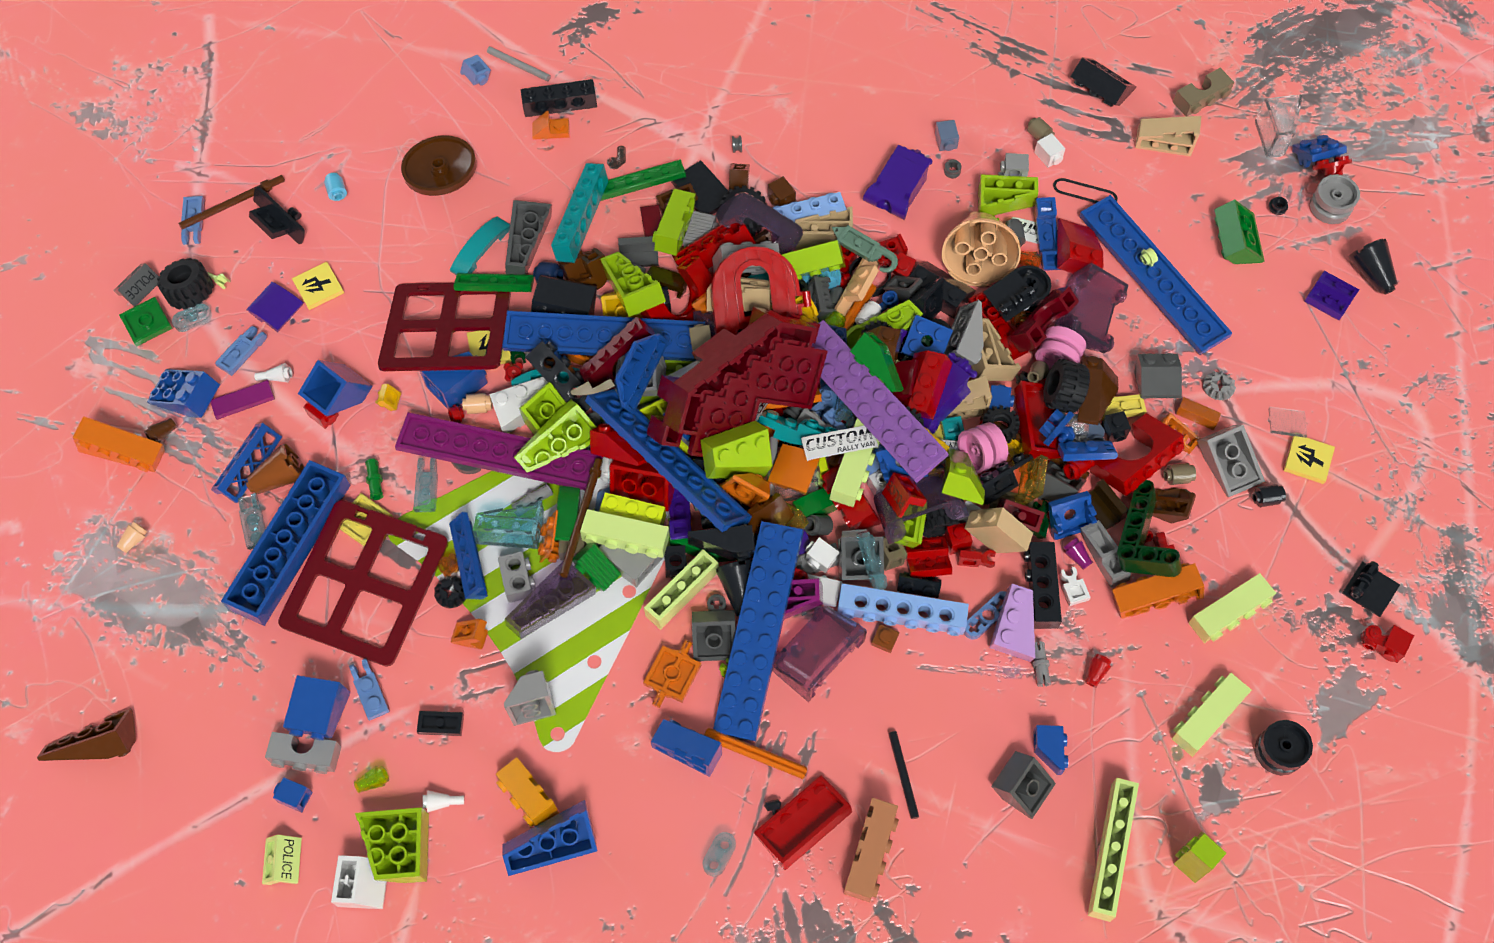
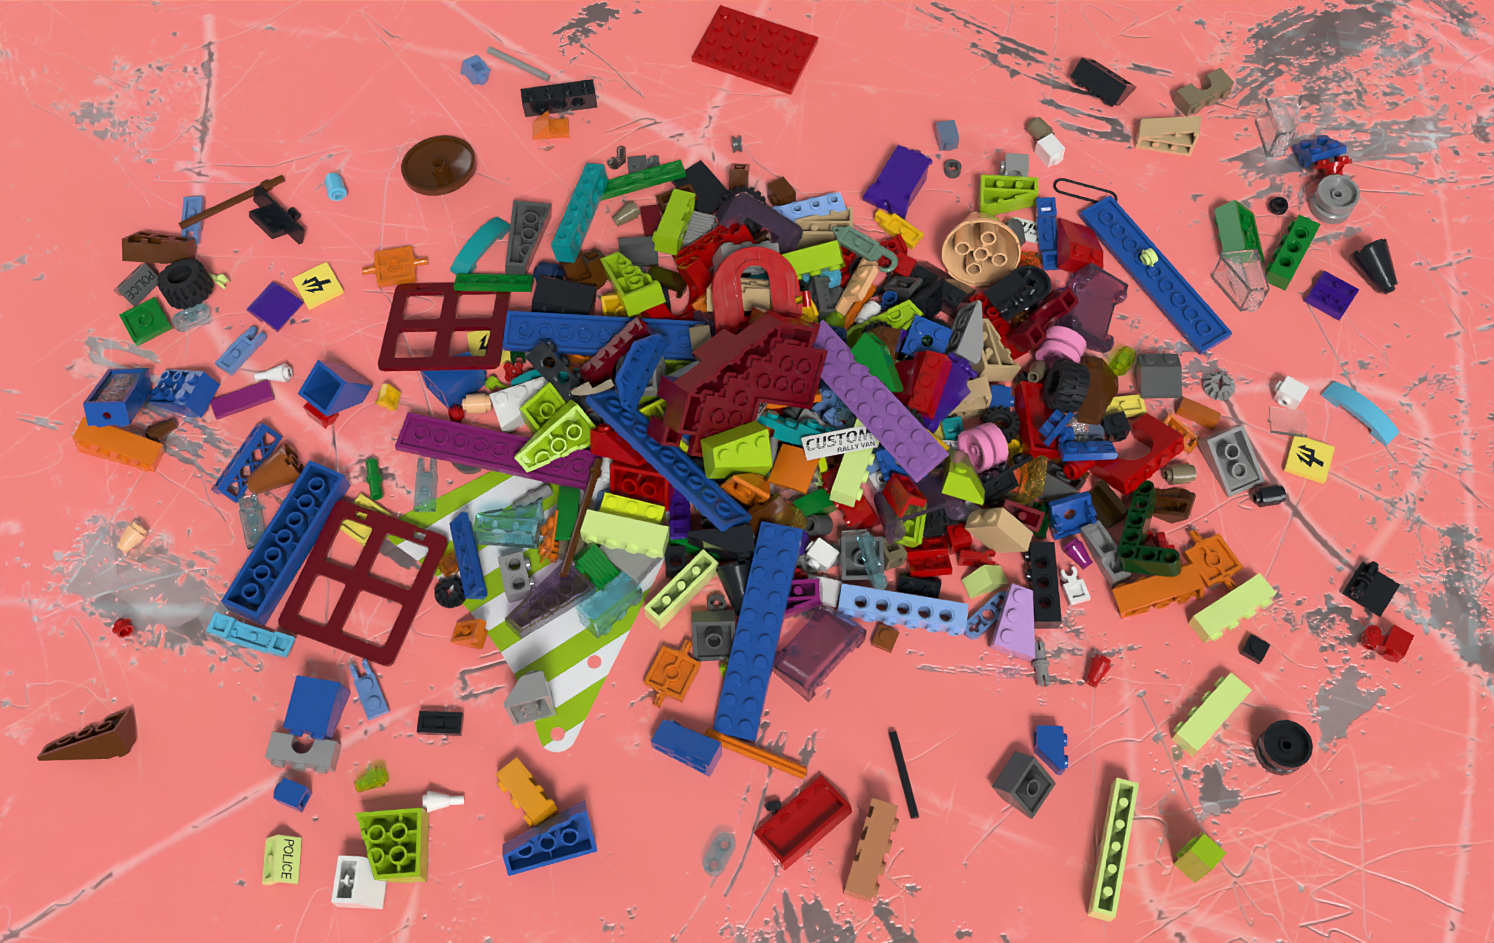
none -> blue brick [83,368,153,427]
none -> red plate [112,618,134,638]
none -> reddish brown wedge [122,231,195,264]
none -> medium azure slope [206,612,296,658]
none -> orange plate [362,245,428,288]
none -> lime hand [485,376,510,391]
none -> clear light blue wedge [576,571,643,638]
none -> dark tan cone [612,201,641,227]
none -> dark grey plate [627,155,660,174]
none -> red plate [692,5,819,95]
none -> yellow hinge [874,209,924,250]
none -> yellowish green slope [962,565,1009,599]
none -> clear neon green brick [1109,346,1136,376]
none -> orange plate [1183,529,1244,592]
none -> clear slope [1210,249,1270,312]
none -> black plate [1240,634,1270,664]
none -> green brick [1264,214,1321,291]
none -> white brick [1273,376,1310,411]
none -> medium azure slope [1321,381,1399,446]

